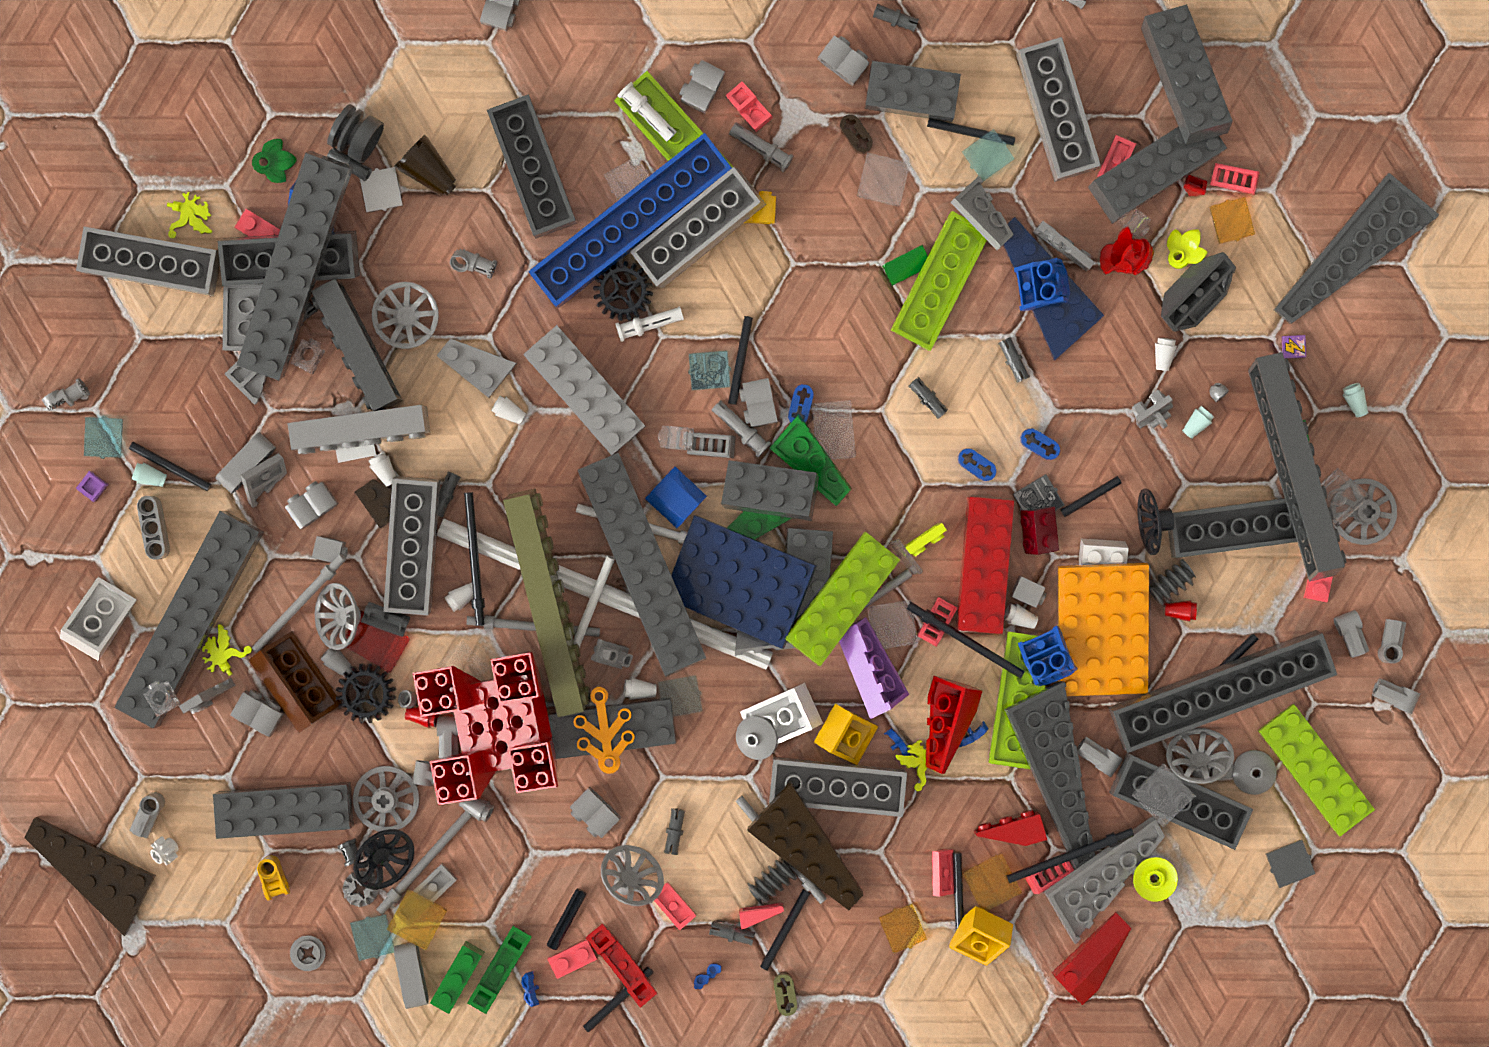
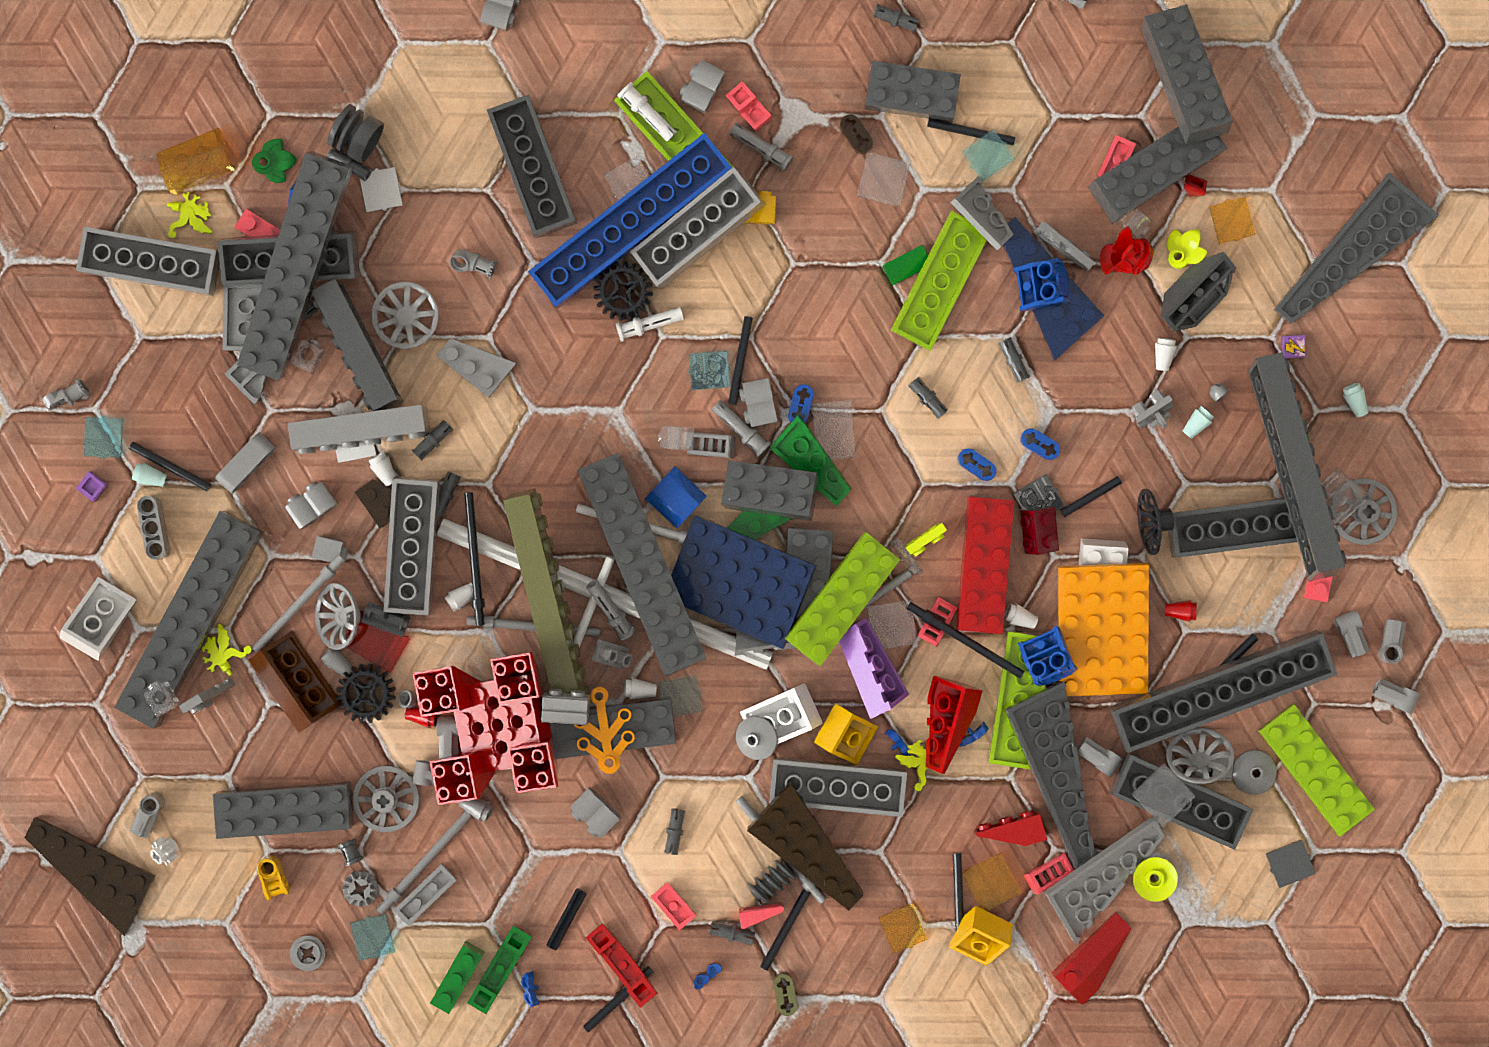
light grey brick [231,690,285,737] -> none
light grey wing [241,453,287,508] -> none
black wheel [353,829,414,889] -> none
clear yellow tile [387,889,447,950] -> none
dark brown cone [394,134,456,196] -> none
light grey beam [394,942,429,1009] -> none
white cone [491,396,526,424] -> none
light grey brick [523,325,646,455] -> none
coral plate [548,939,597,979] -> none
light grey wheel [601,845,664,906] -> none
light grey brick [817,36,869,86] -> none
coral plate [932,849,954,896] -> none
black bar [1006,828,1134,884] -> none
light grey brick [1010,576,1047,608] -> none
light grey brick [1016,37,1101,182] -> none
dark grey piece [1149,559,1196,606] -> none
coral slope [1210,163,1260,195] -> none
none -> clear yellow slope [157,128,236,195]
none -> dark grey pin [412,420,453,461]
none -> light grey brick [541,688,590,725]
none -> light grey pin [586,580,636,640]

